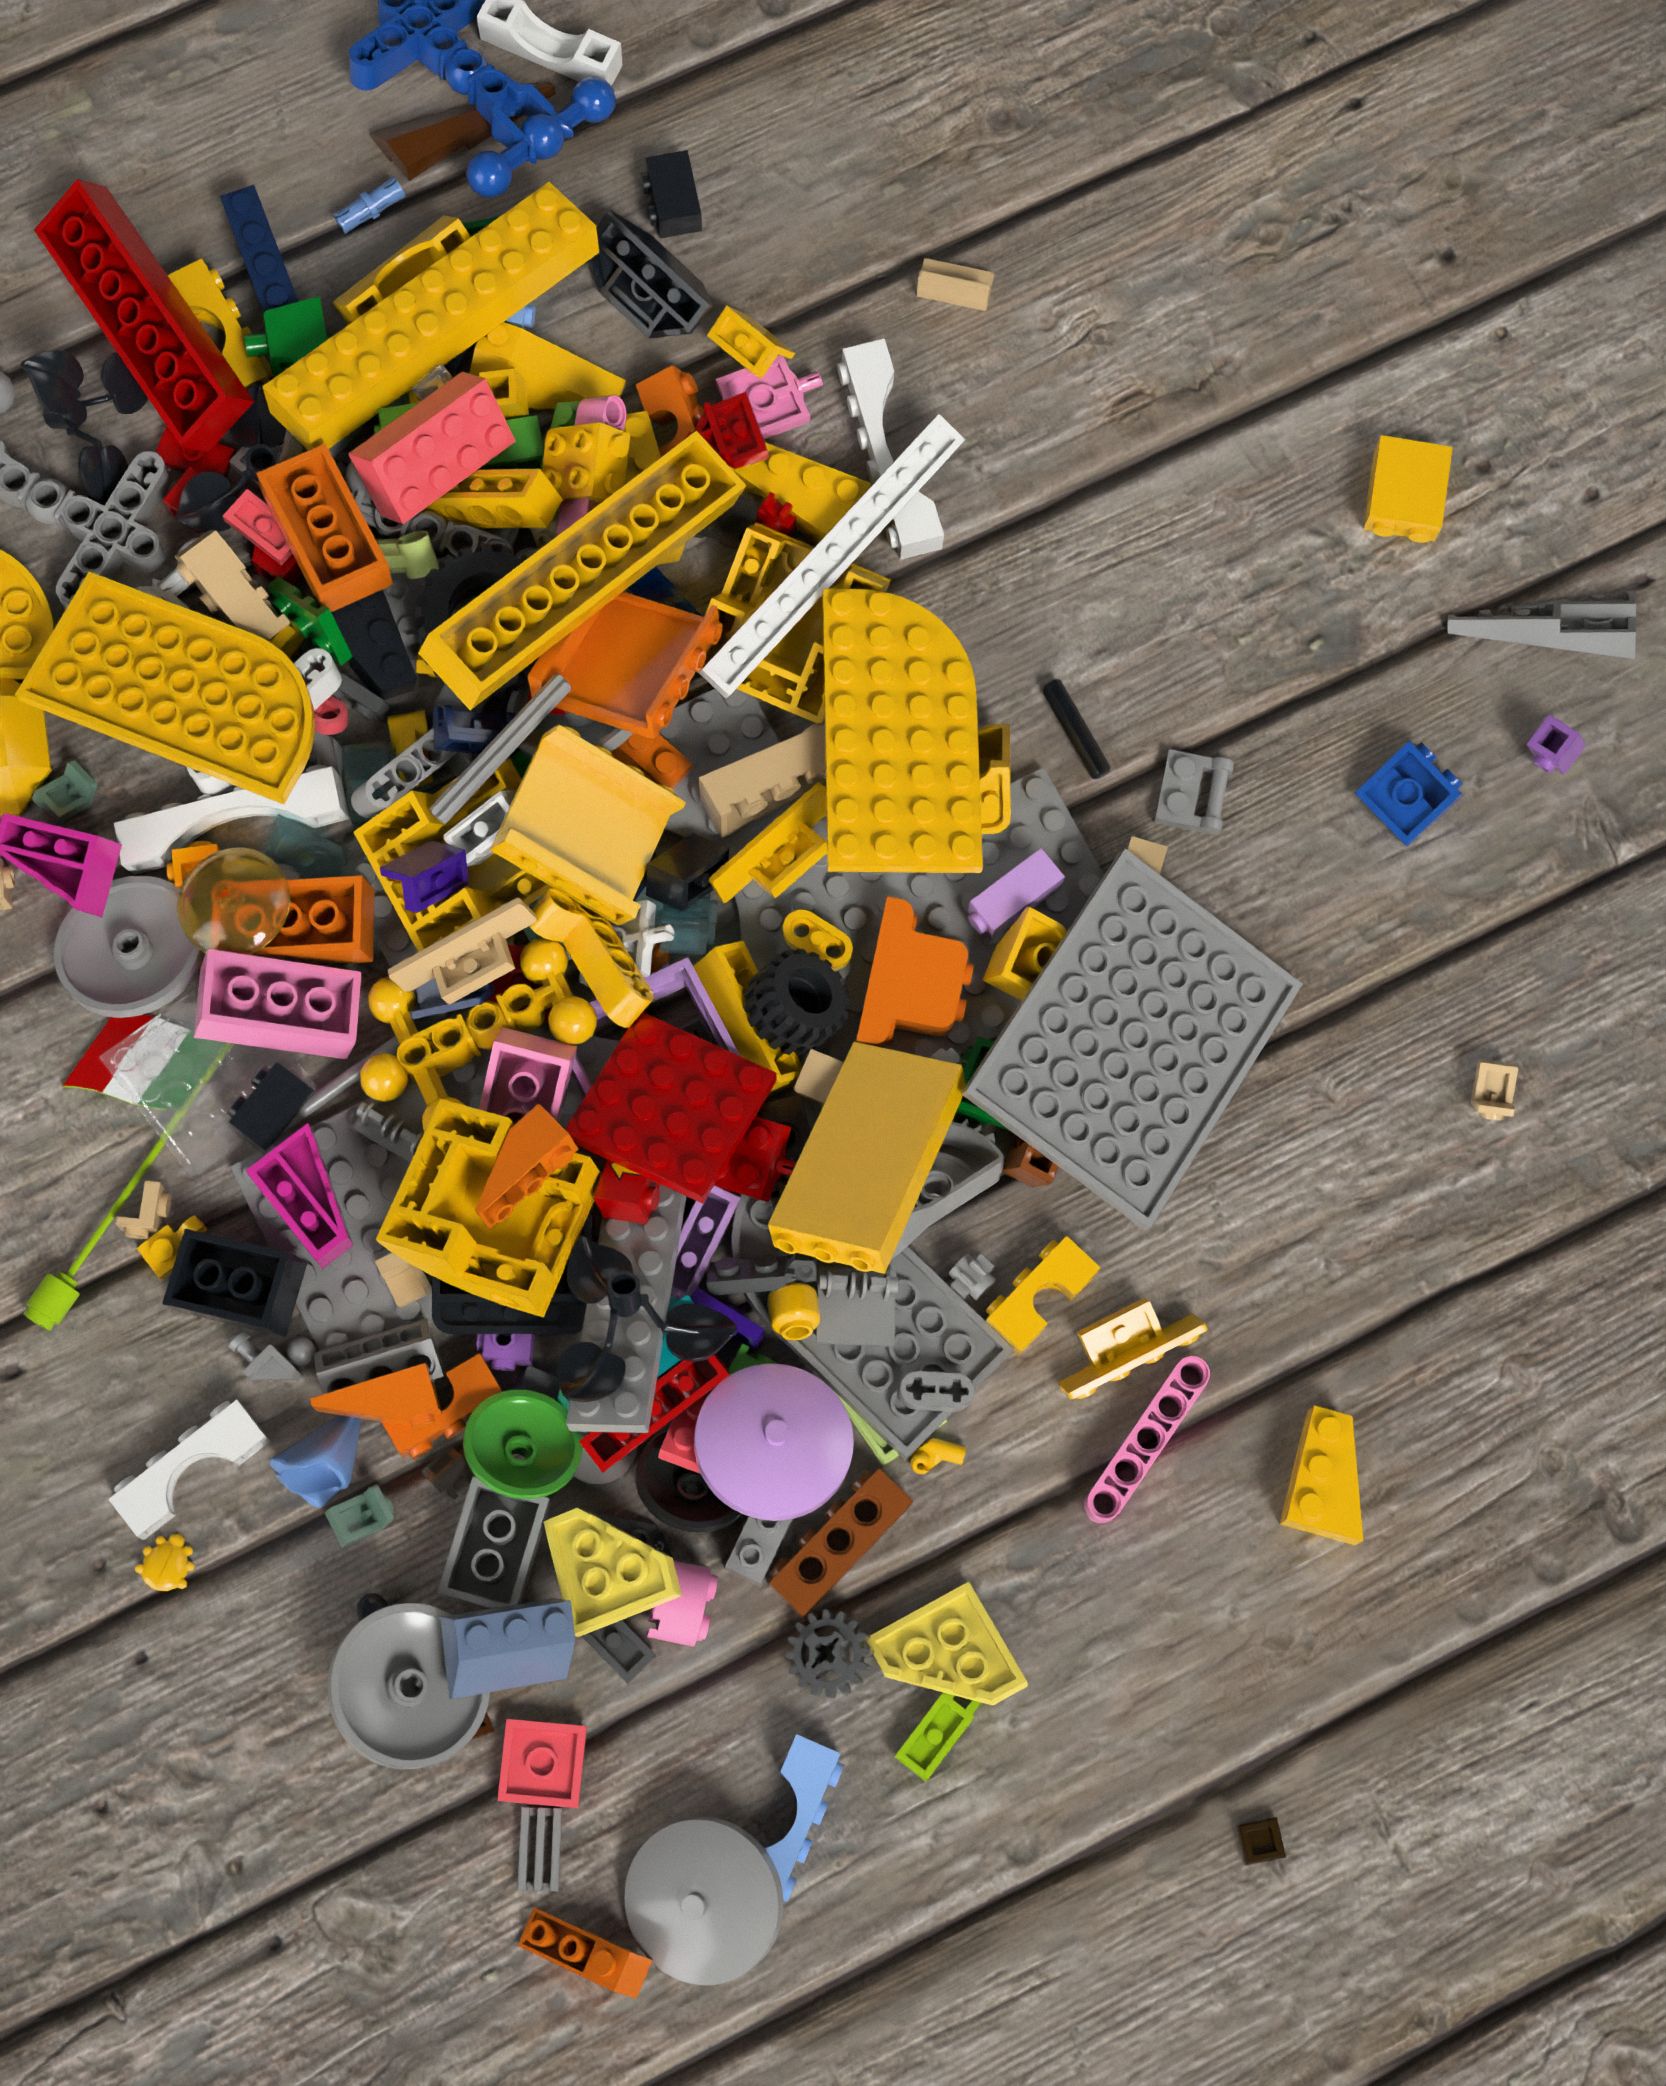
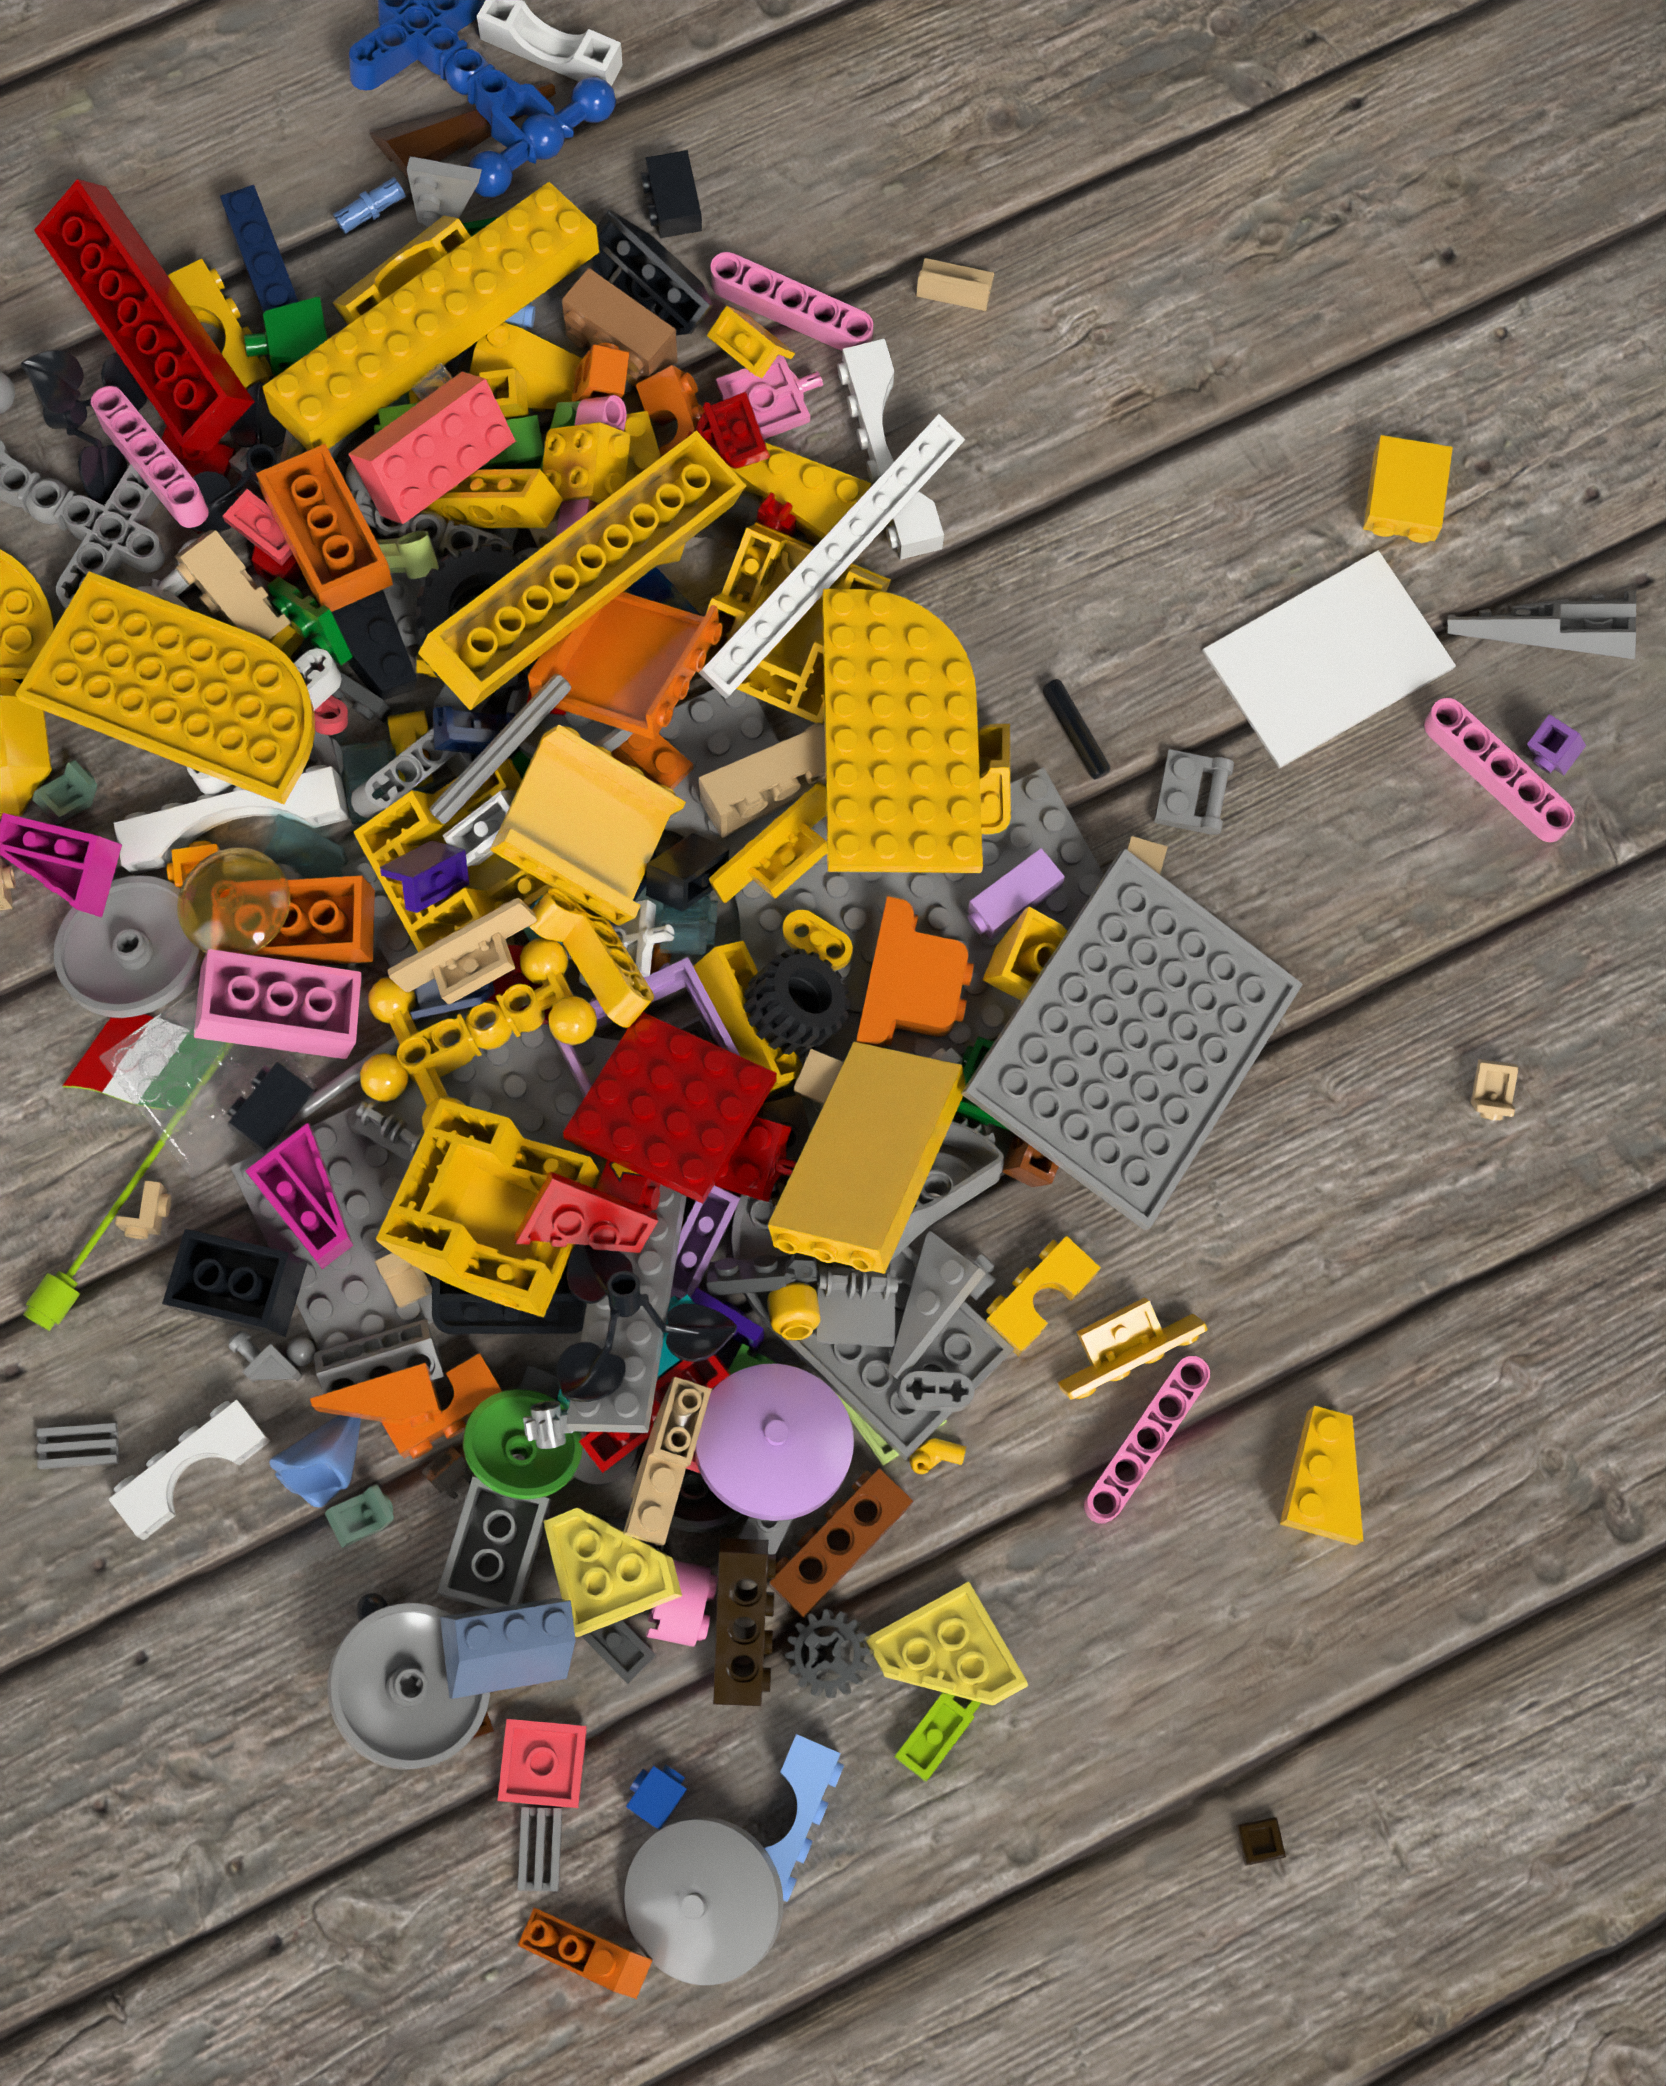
yellow piece [135,1534,195,1591] -> none
yellow plate [136,1215,208,1280] -> none
orange slope [475,1104,578,1229] -> none
medium lavender brick [477,1334,536,1371] -> none
bright pink brick [479,1027,577,1125] -> none
blue plate [1355,741,1464,847] -> none
none -> light grey tile [37,1423,119,1469]
none -> bright pink beam [91,386,209,528]
none -> light grey wing [407,156,482,227]
none -> wing [514,1171,658,1253]
none -> light grey gear [523,1401,574,1449]
none -> medium nougat brick [562,268,678,387]
none -> orange brick [572,343,629,402]
none -> tan slope [623,1377,712,1546]
none -> blue brick [626,1764,688,1830]
none -> bright pink beam [710,252,873,351]
none -> dark brown brick [713,1538,776,1706]
none -> light grey wing [888,1231,986,1382]
none -> white piece [1202,550,1456,768]
none -> bright pink beam [1424,698,1575,842]

